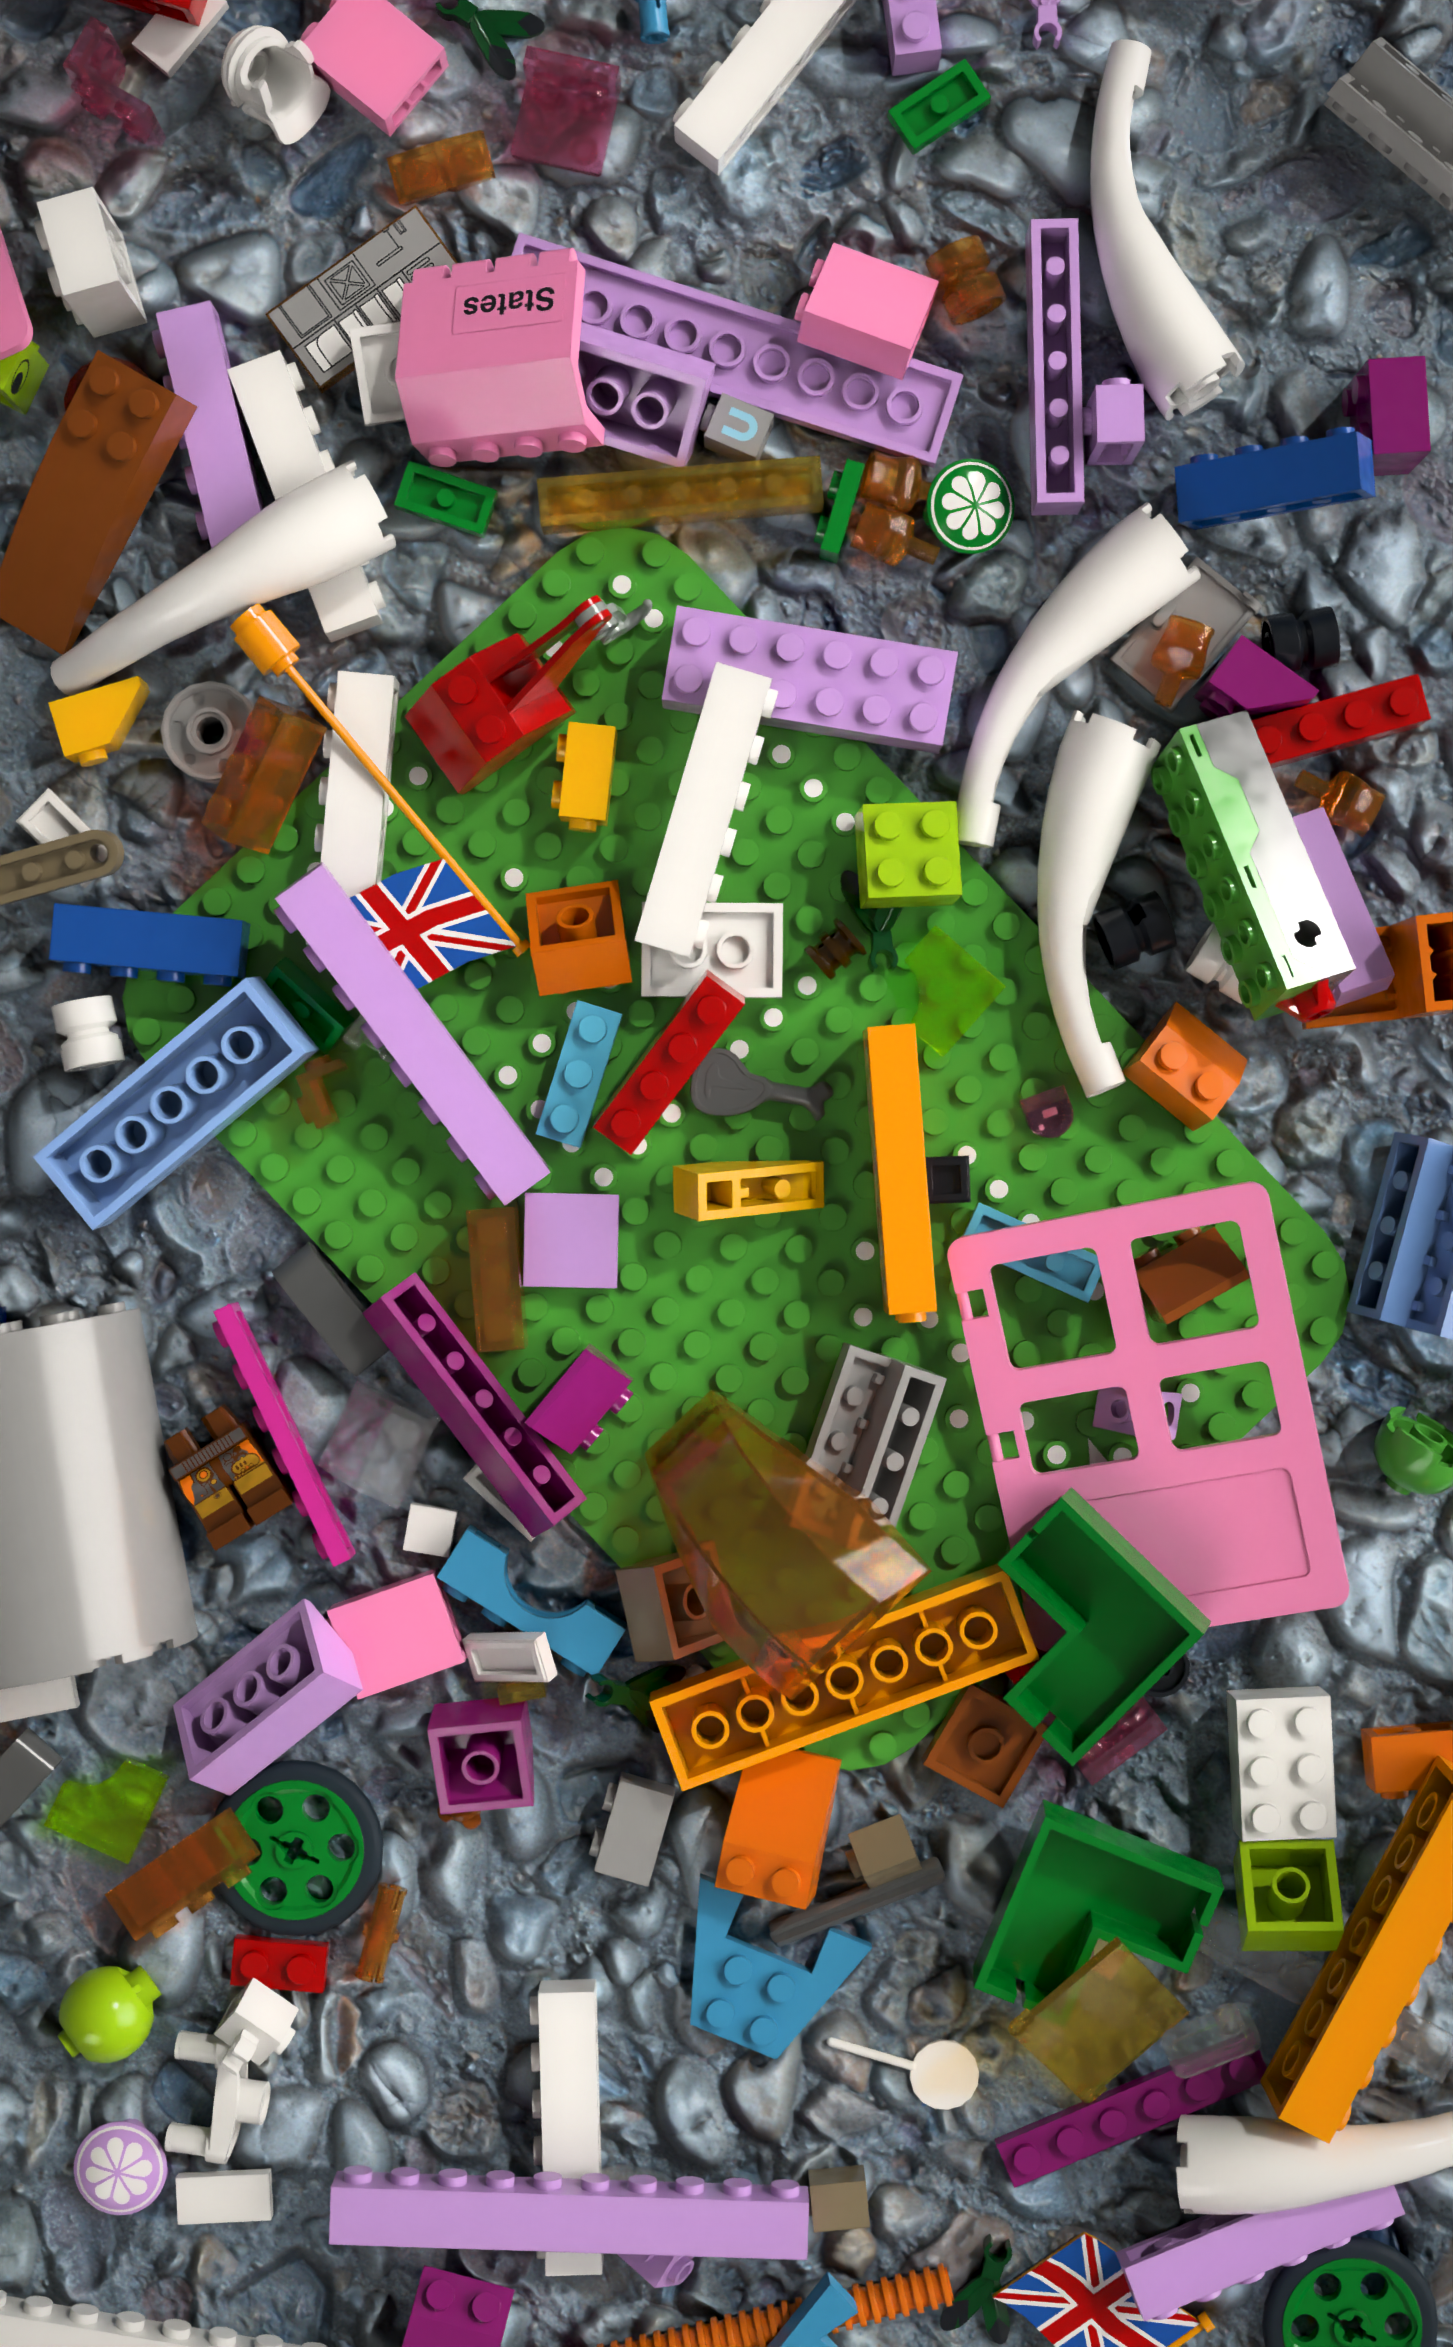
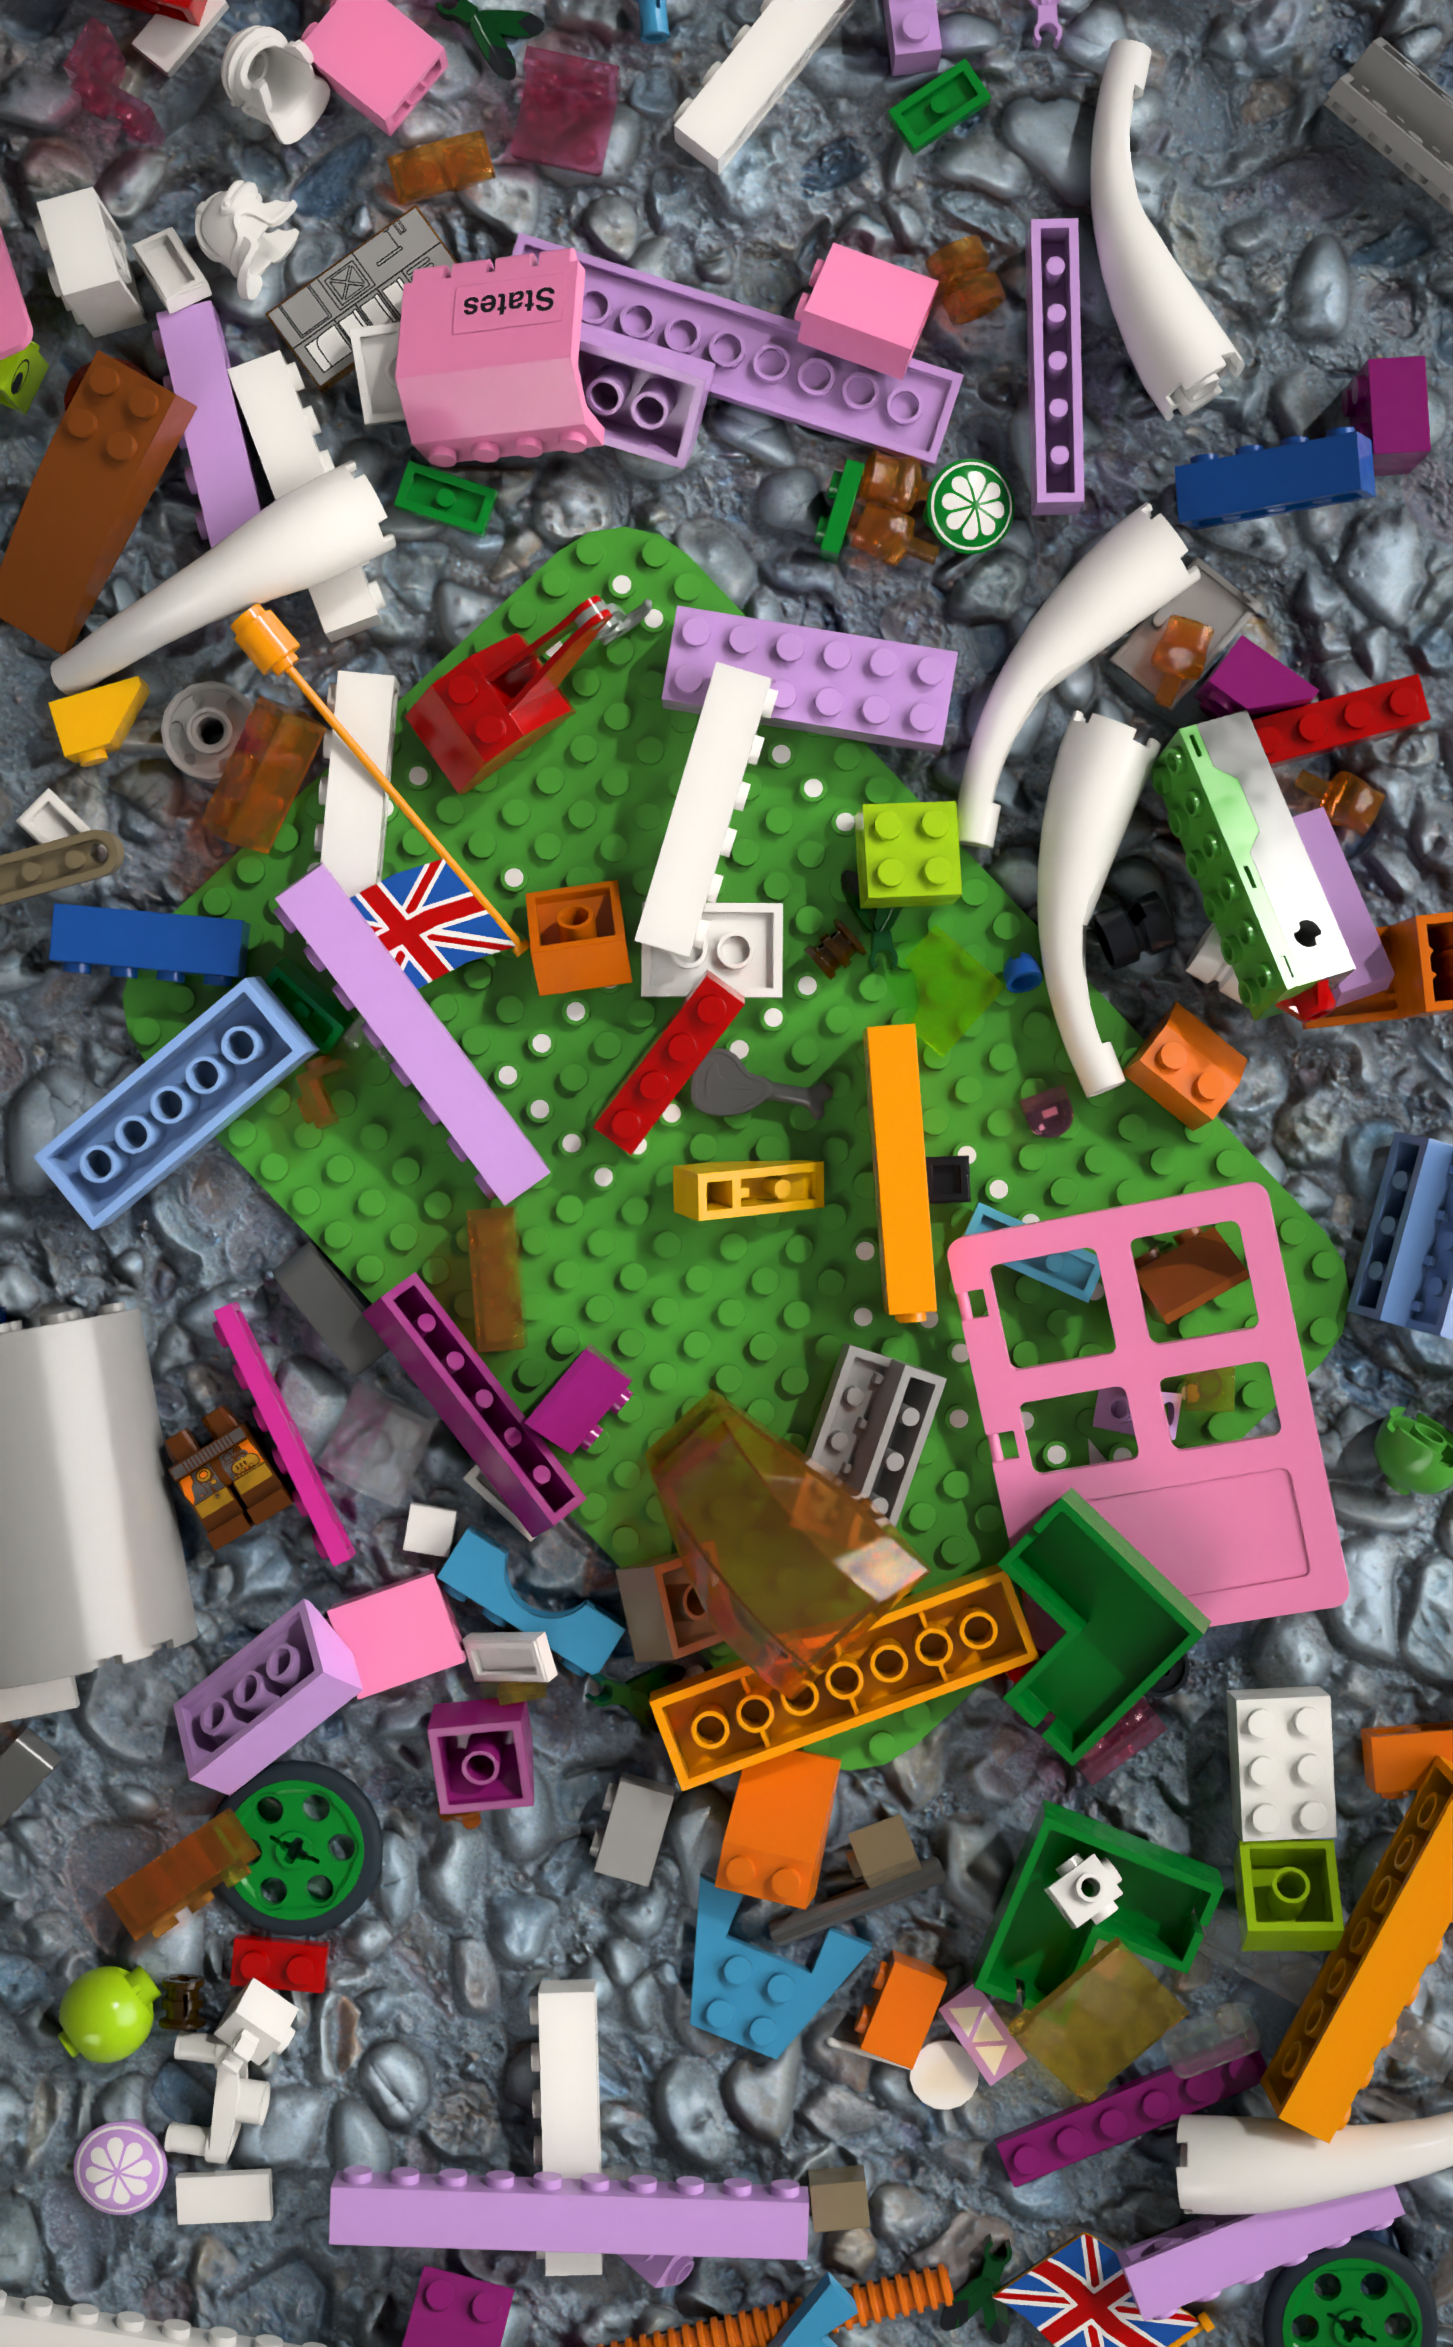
clear neon green tile [43,1757,170,1864] -> none
white wheel [51,995,125,1072] -> none
clear orange pin [354,1882,408,1984] -> none
lavender tile [523,1193,619,1288] -> none
medium azure plate [536,1000,623,1148] -> none
clear yellow brick [537,455,824,535] -> none
yellow brick [551,722,617,833] -> none
light grey brick [699,393,774,469] -> none
dark orange plate [921,1683,1048,1808] -> none
lavender brick [1082,378,1145,466] -> none
black wheel [1261,606,1341,672] -> none
none -> white tile [130,227,212,314]
none -> dark brown bush [159,1974,206,2030]
none -> white helmet [195,180,299,300]
none -> orange brick [854,1949,947,2070]
none -> lavender tile [937,1979,1028,2087]
none -> blue hinge [1003,952,1043,993]
none -> white brick [1044,1853,1123,1929]
none -> clear yellow tile [1185,1366,1235,1412]

